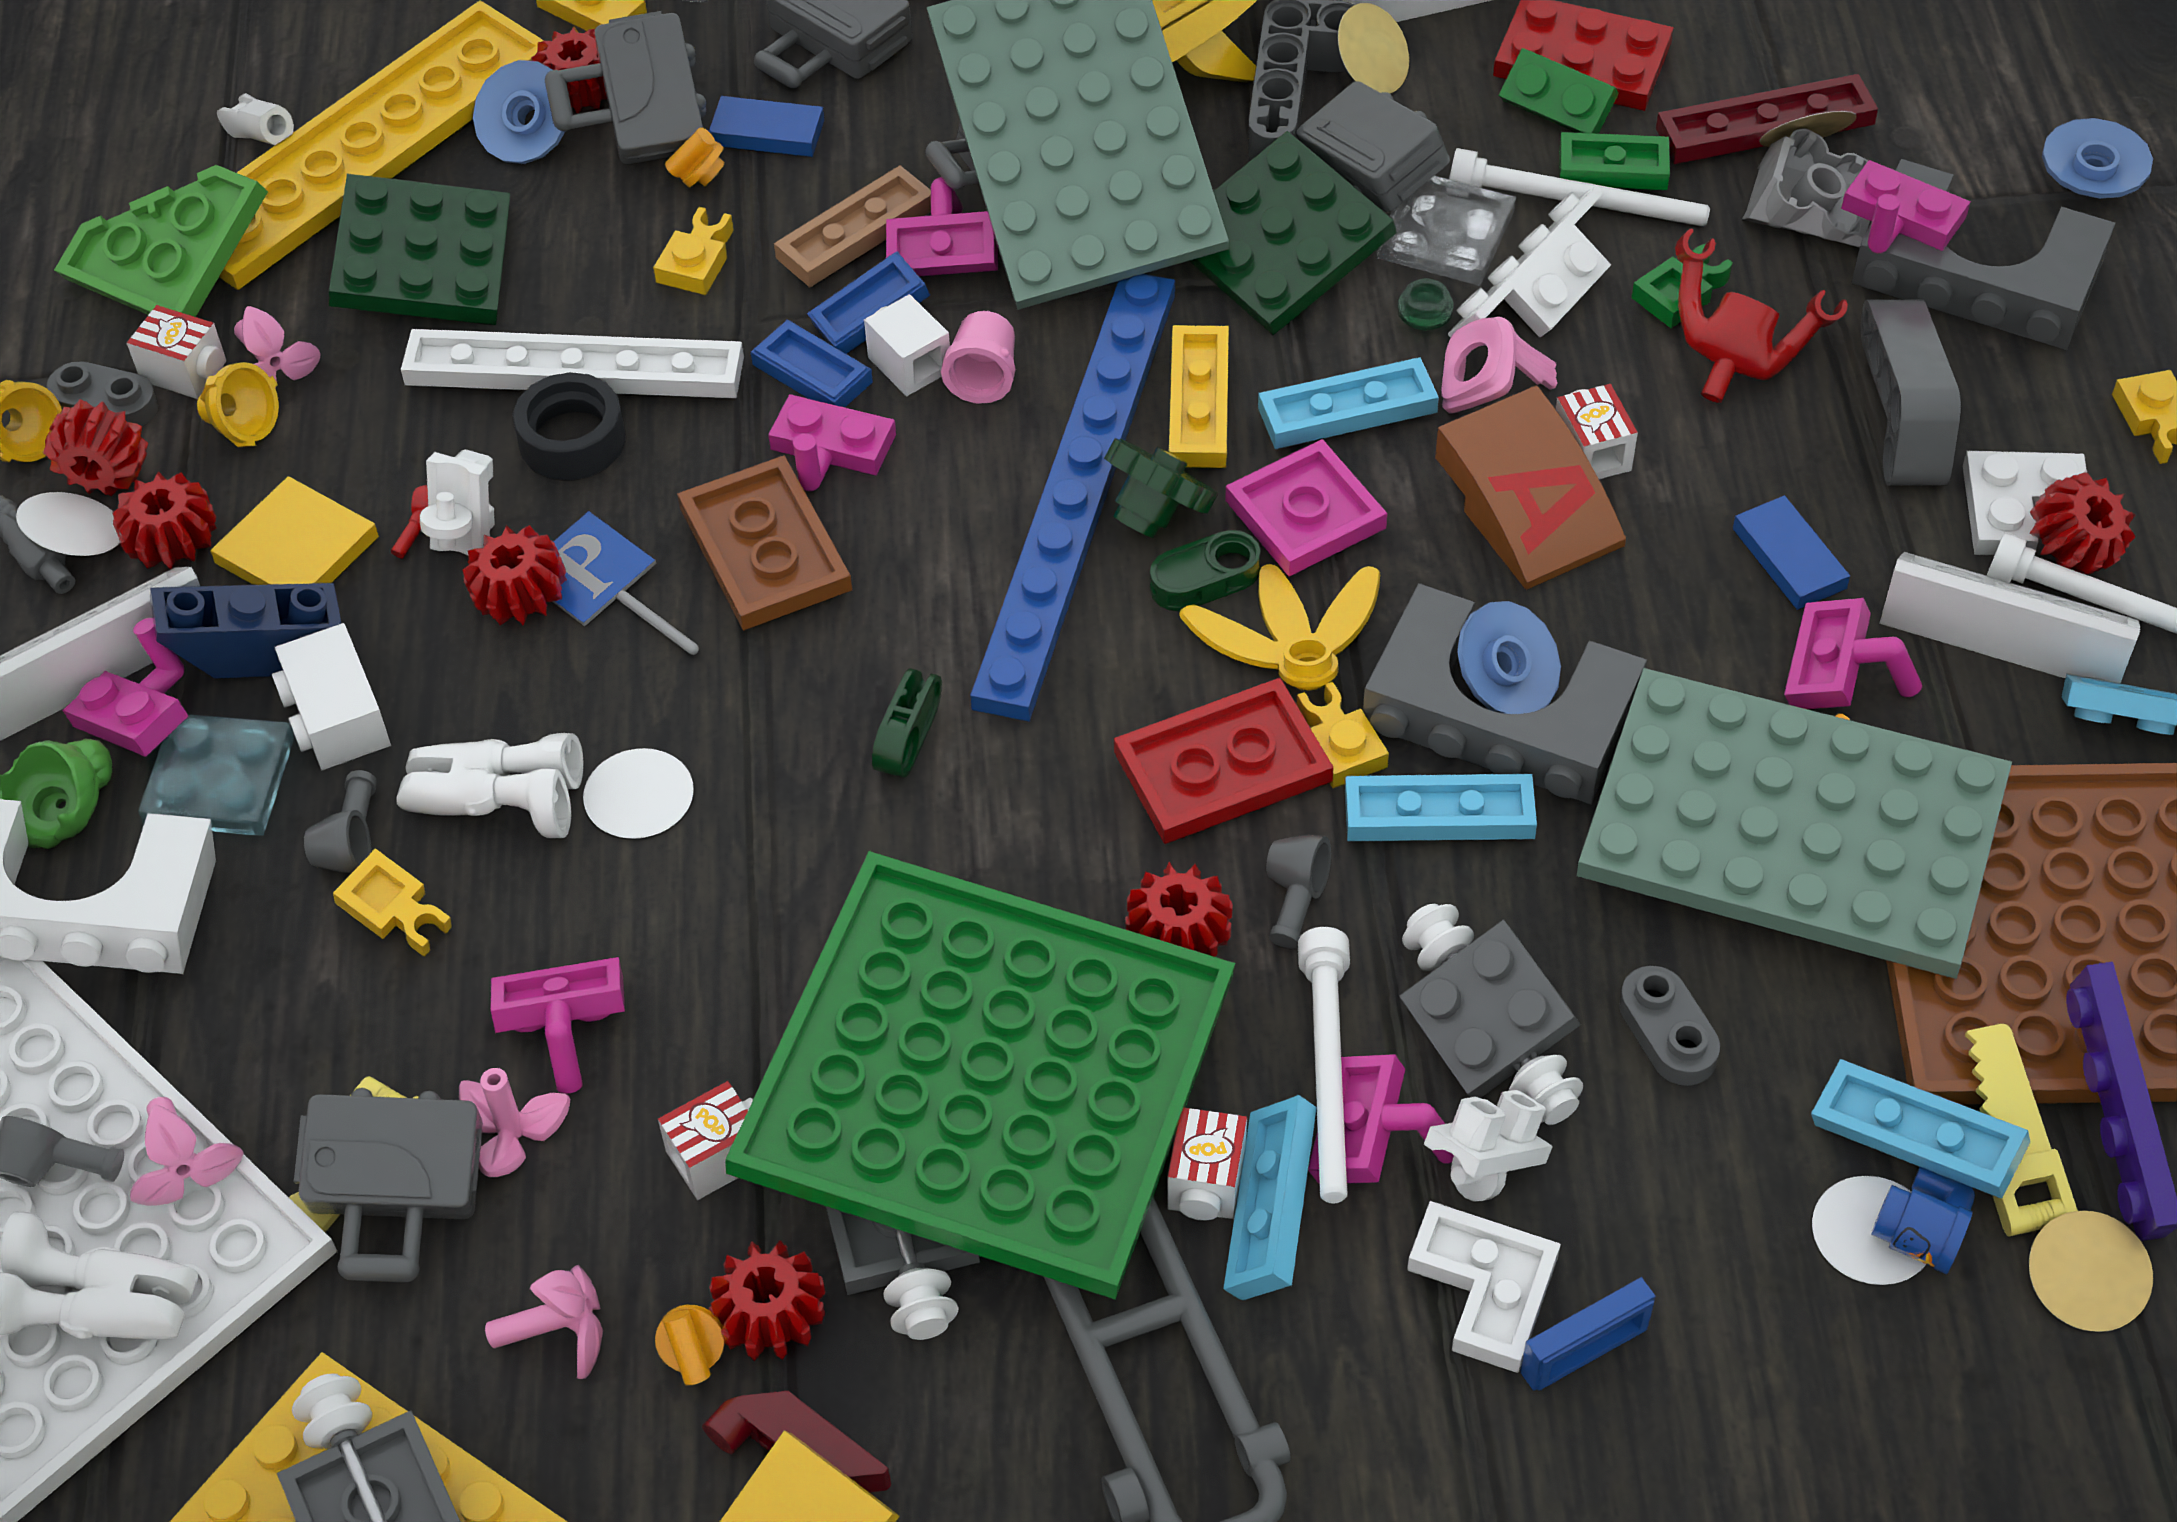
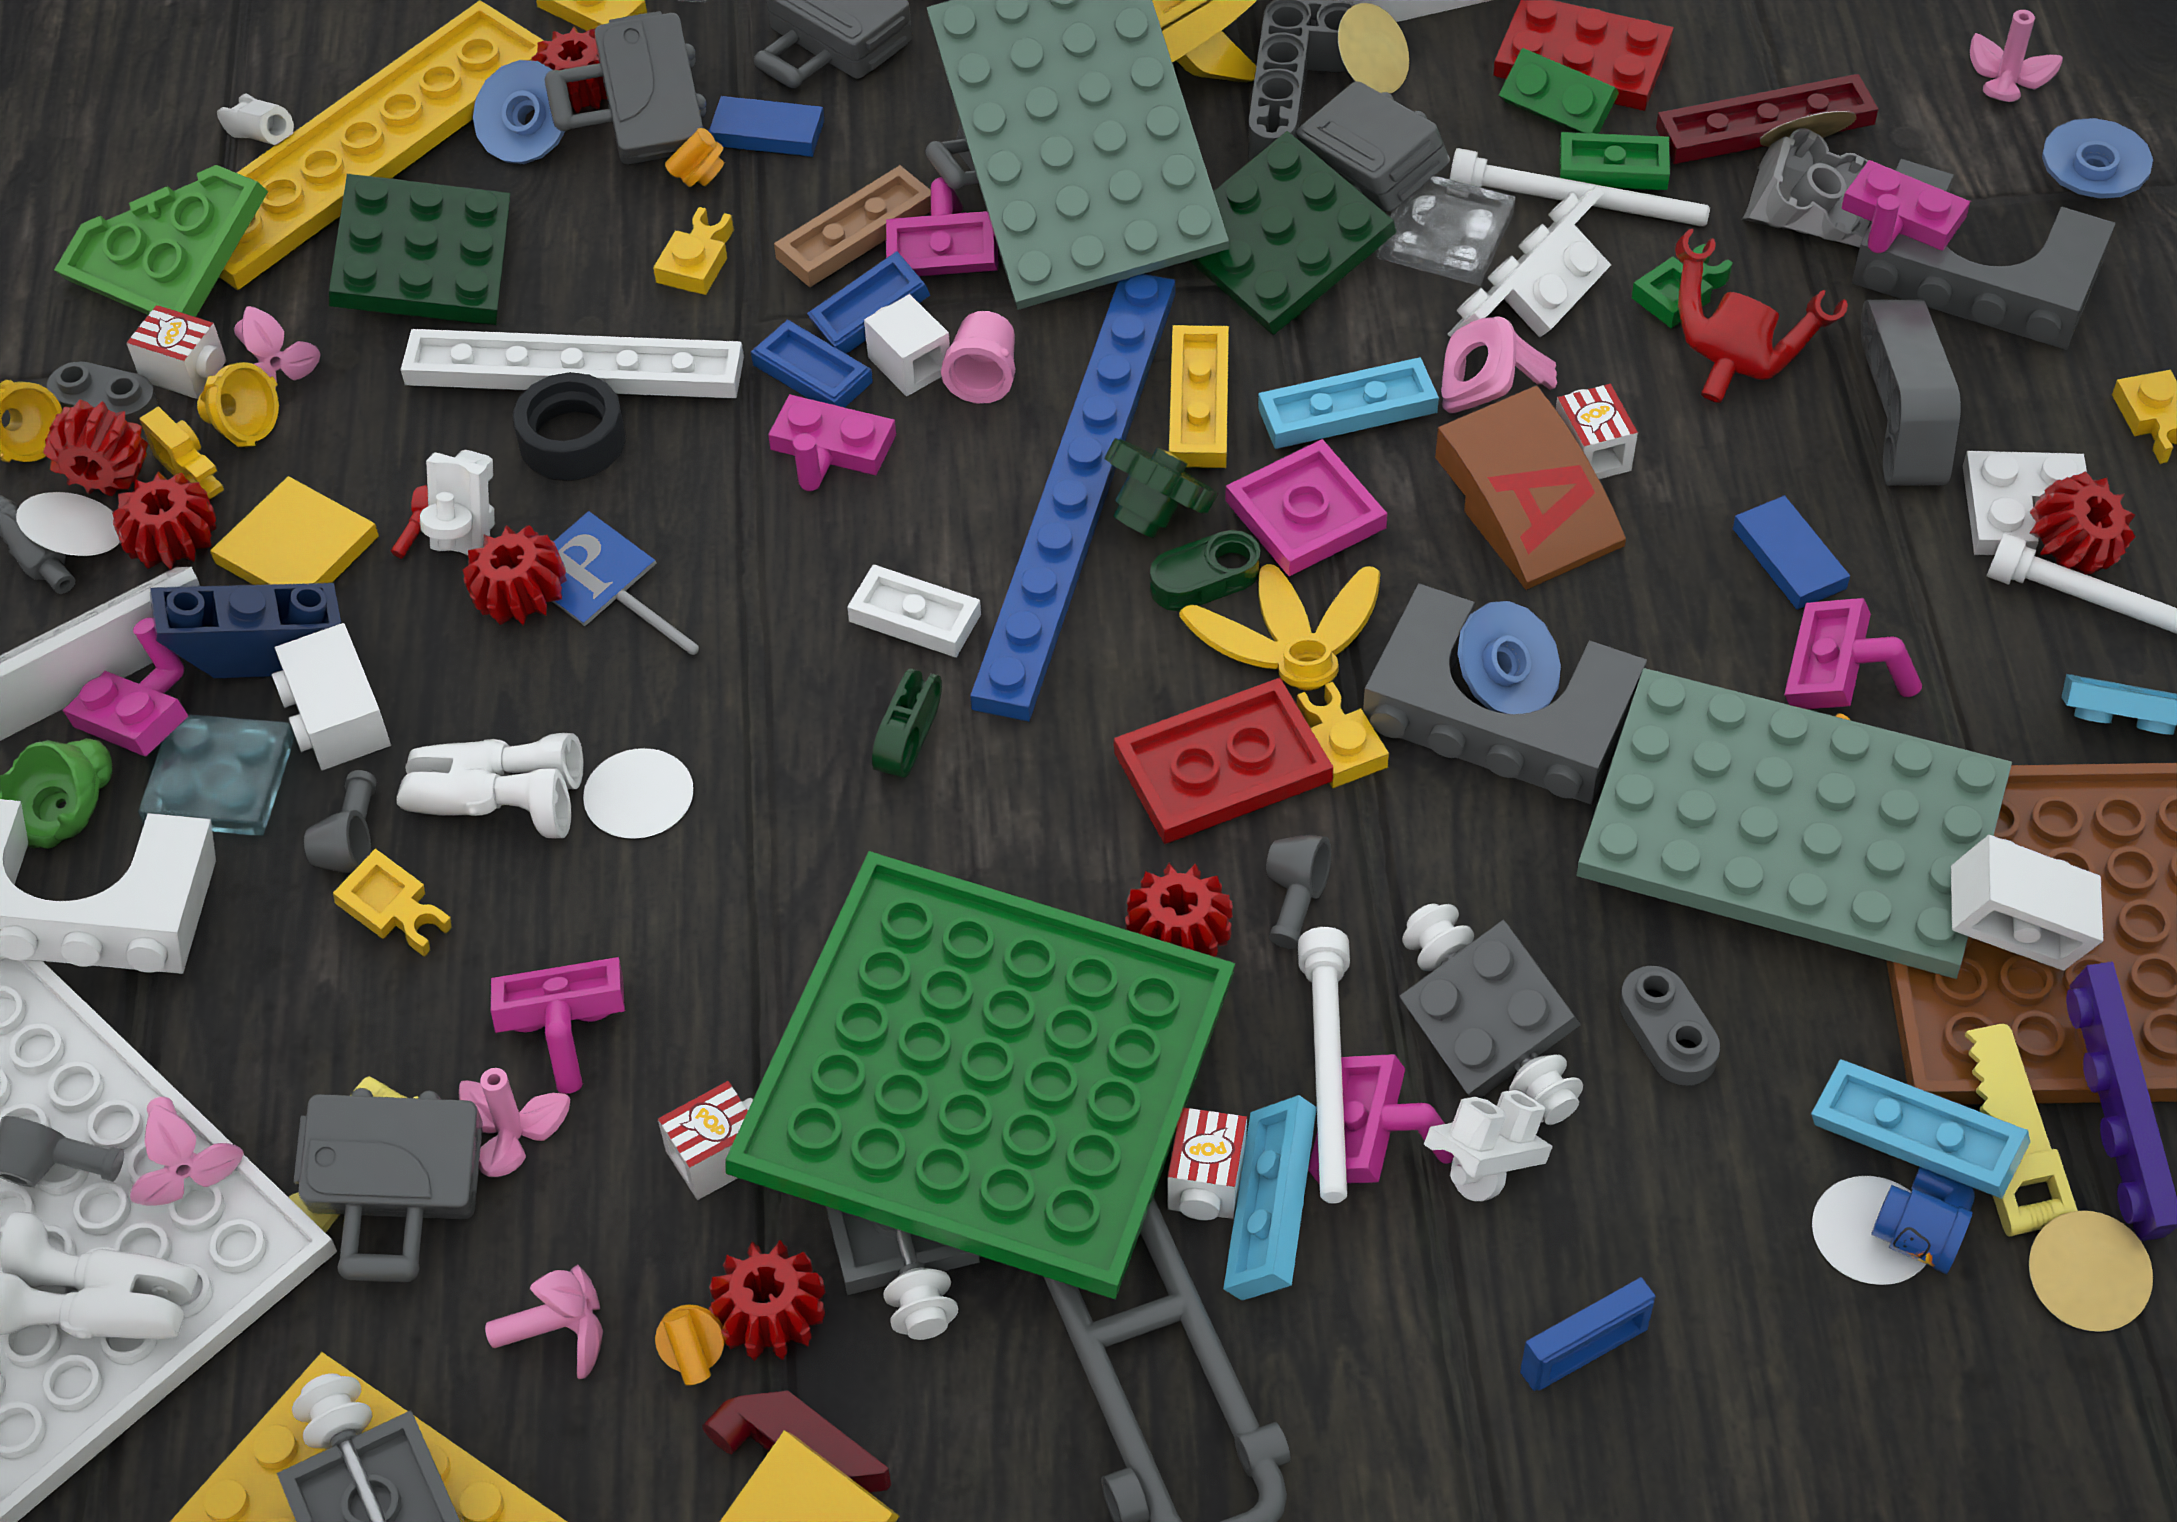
dark orange plate [677,455,852,631] -> none
medium azure plate [1345,774,1537,841] -> none
clear green plate [1398,278,1454,330] -> none
white plate [1408,1201,1561,1373] -> none
white slope [1879,552,2140,683] -> none
none -> yellow plate [139,406,224,499]
none -> white plate [847,564,981,657]
none -> white brick [1951,835,2103,971]
none -> bright pink plant [1970,10,2063,102]

